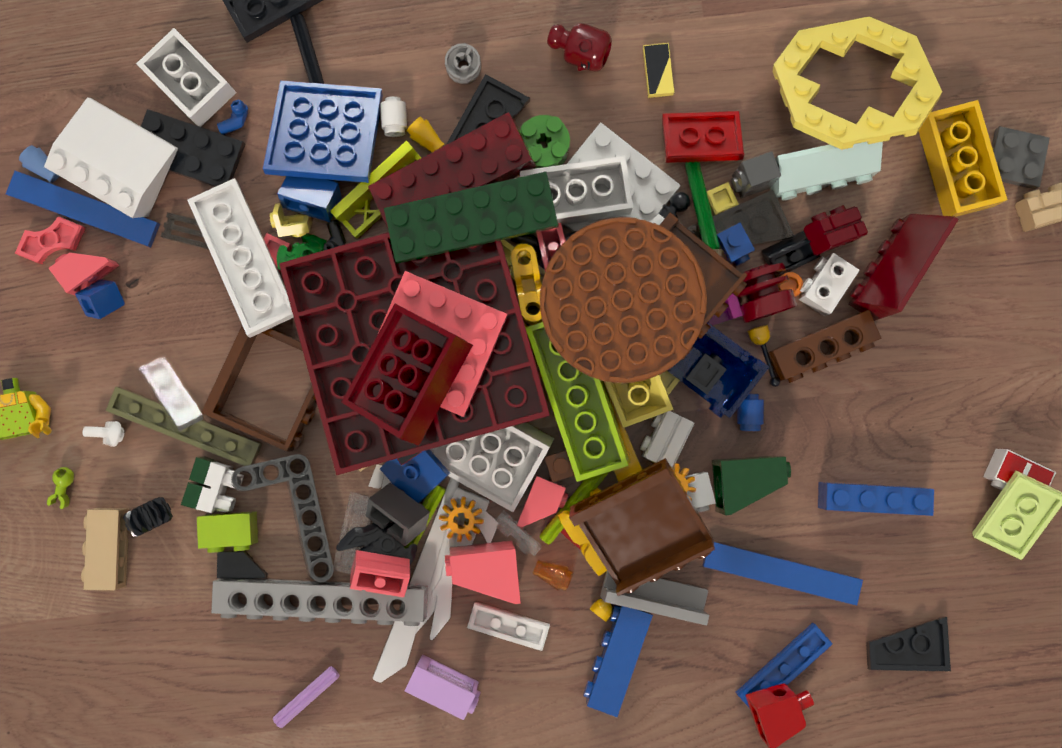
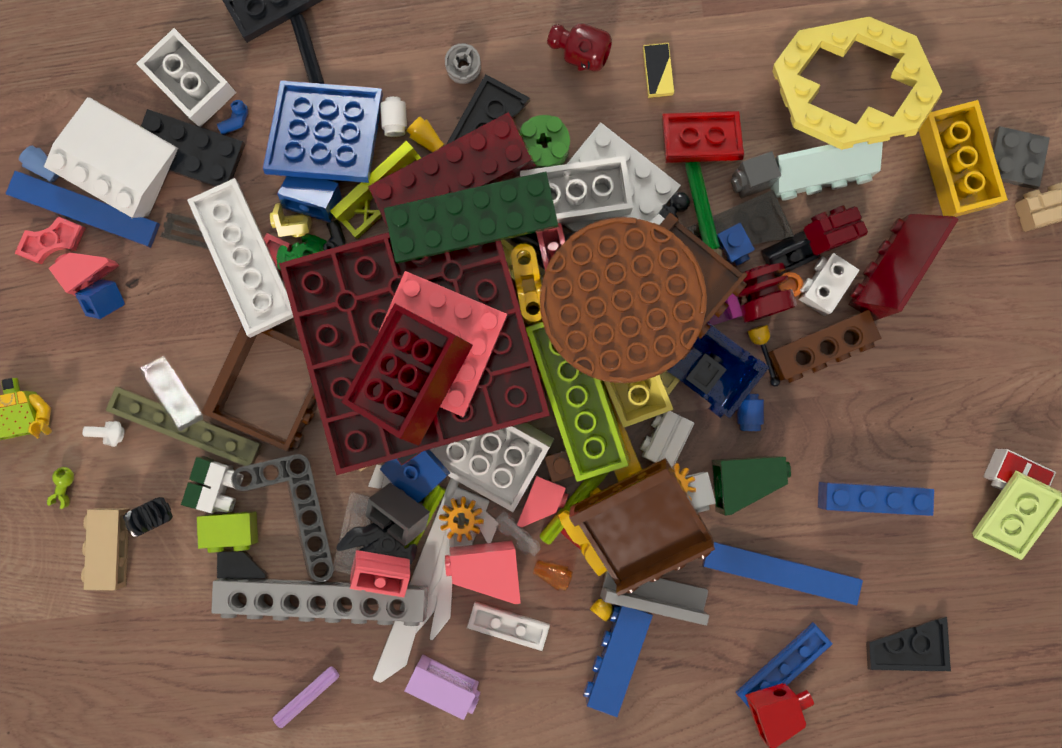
light yellow tile [706,182,739,217] -> none

